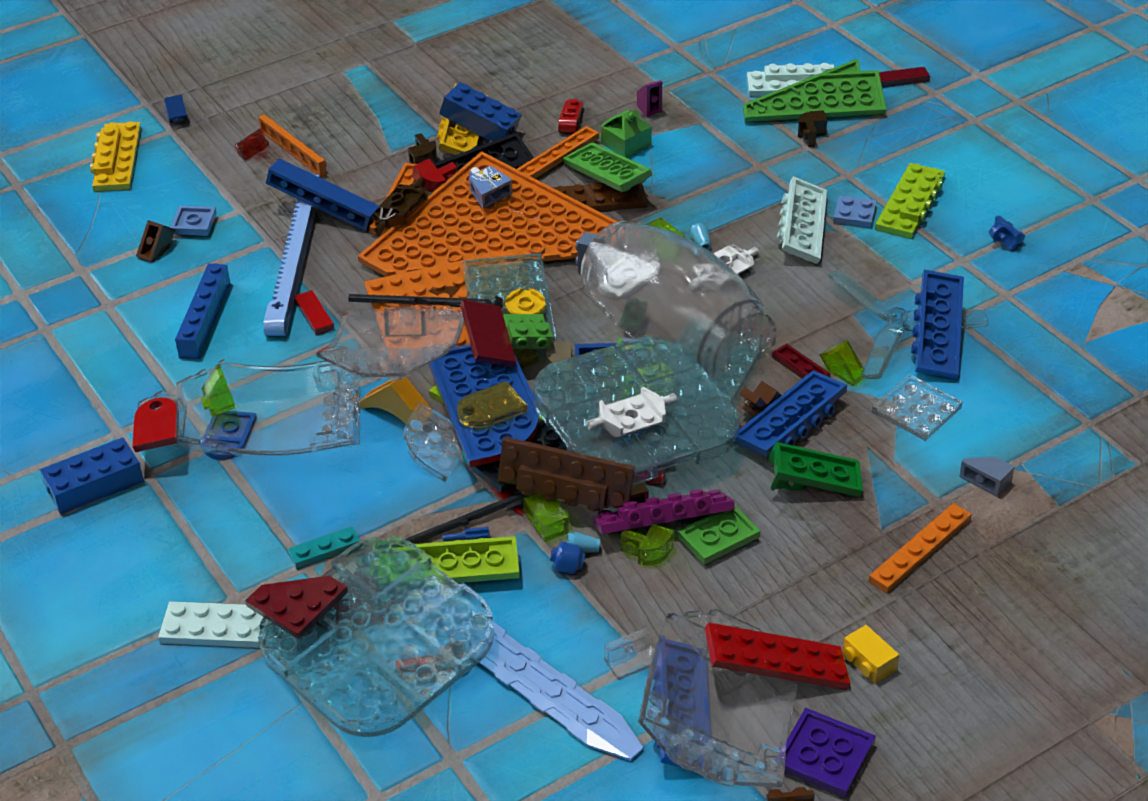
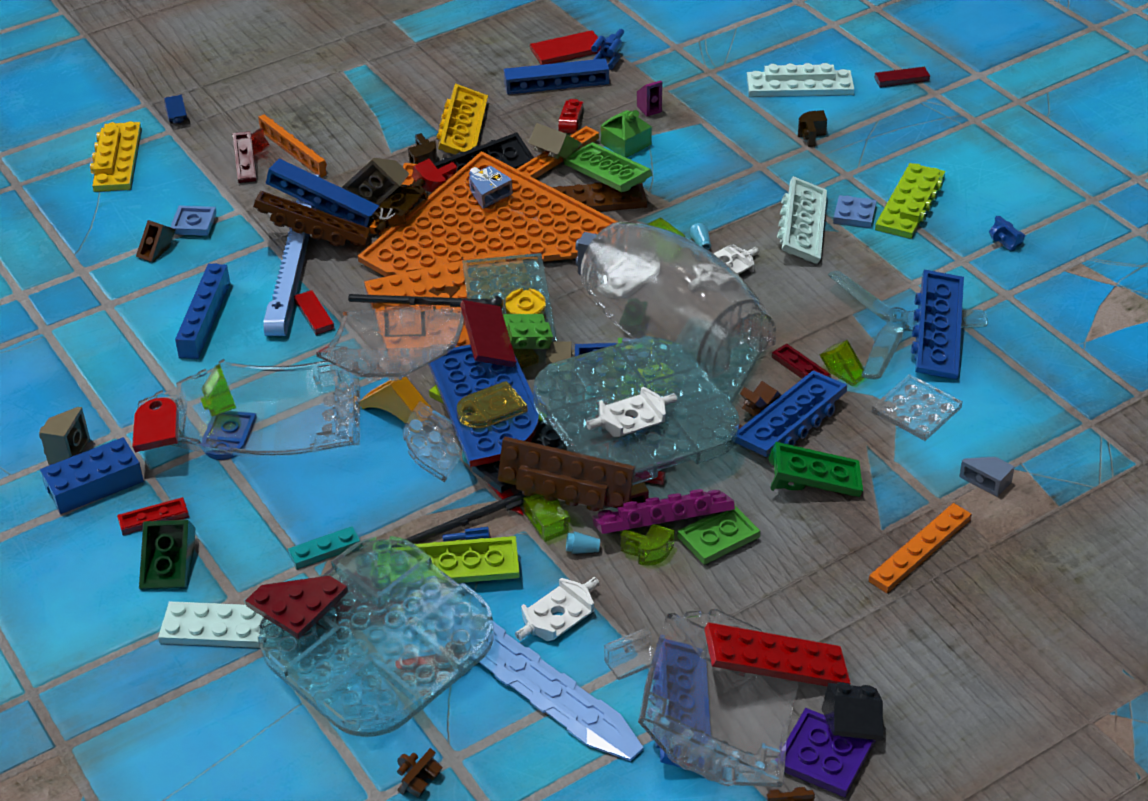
blue brick [439,82,522,141] -> none
blue head [550,542,585,575] -> none
bright green wing [743,59,887,122] -> none
yellow brick [843,625,899,684] -> none
none -> dark tan slope [39,407,90,465]
none -> red tile [117,497,189,535]
none -> dark green slope [139,520,196,589]
none -> tile [232,131,257,183]
none -> reddish brown plate [253,191,370,246]
none -> dark tan slope [342,158,409,205]
none -> reddish brown hips [397,748,443,798]
none -> blue brick [504,58,609,95]
none -> white plate [515,577,600,641]
none -> dark tan slope [528,123,582,159]
none -> red tile [530,30,601,65]
none -> blue plant [591,29,624,70]
none -> black slope [822,682,883,741]

